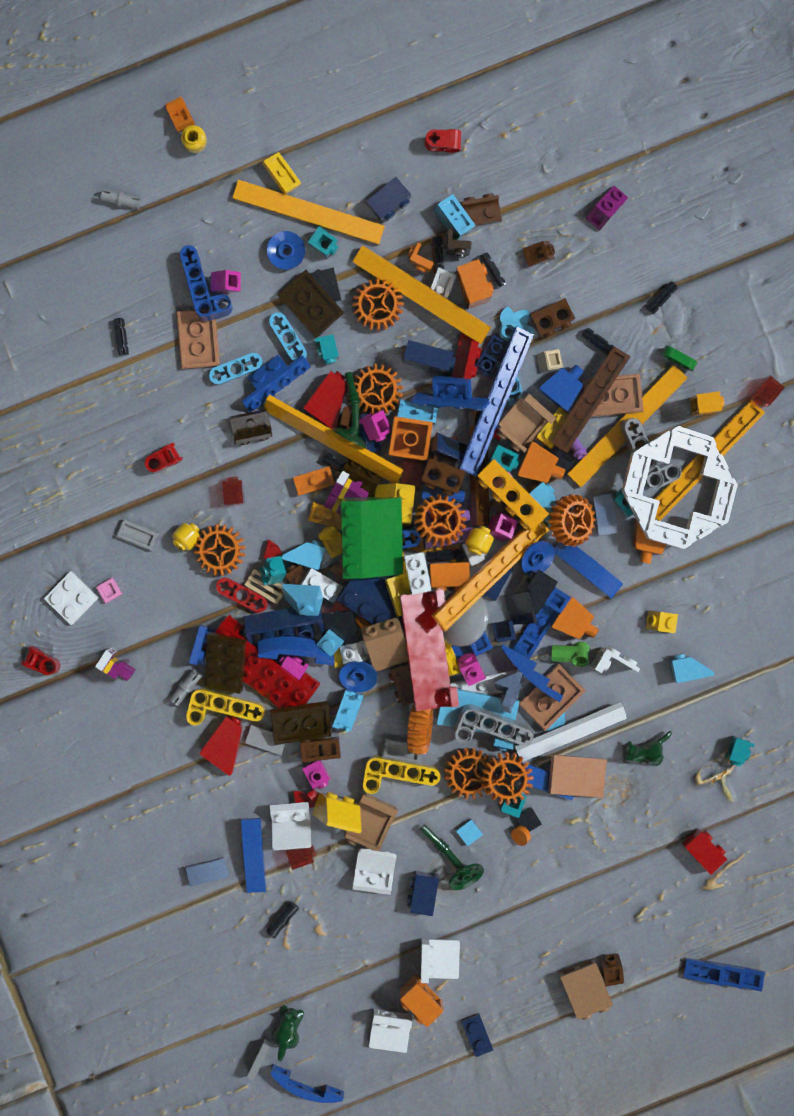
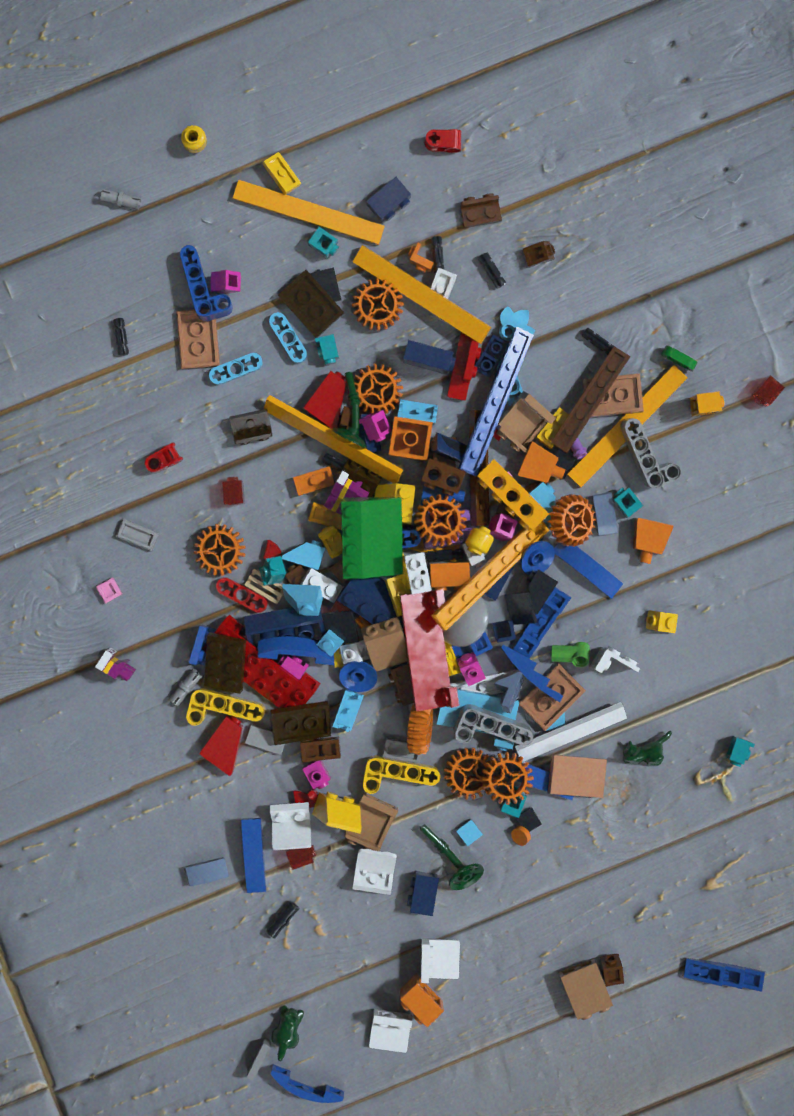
red piece [21,646,61,675] -> none
white plate [44,571,99,625] -> none
orange bracket [165,97,195,133] -> none
yellow head [172,523,200,551] -> none
blue bracket [242,355,311,412] -> none
blue dish [267,231,305,270] -> none
clear red brick [400,459,422,488] -> none
blue bracket [412,376,490,411] -> none
medium azure hinge [434,194,475,240] -> none
dark brown bracket [443,228,472,258] -> none
orange brick [455,259,494,309] -> none
dark blue plate [462,1013,494,1057] -> none
teal brick [489,445,520,472] -> none
reddish brown brick [529,298,575,339] -> none
tan slope [536,349,563,373] -> none
blue torso [538,364,584,412] -> none
orange torso [551,596,599,639] -> none
magenta bracket [585,186,628,231] -> none
white plate [621,426,737,549] -> none
black axle [646,281,678,314] -> none
light orange tile [655,399,765,521] -> none
medium azure slope [669,653,715,683] -> none
red brick [681,828,728,875] -> none

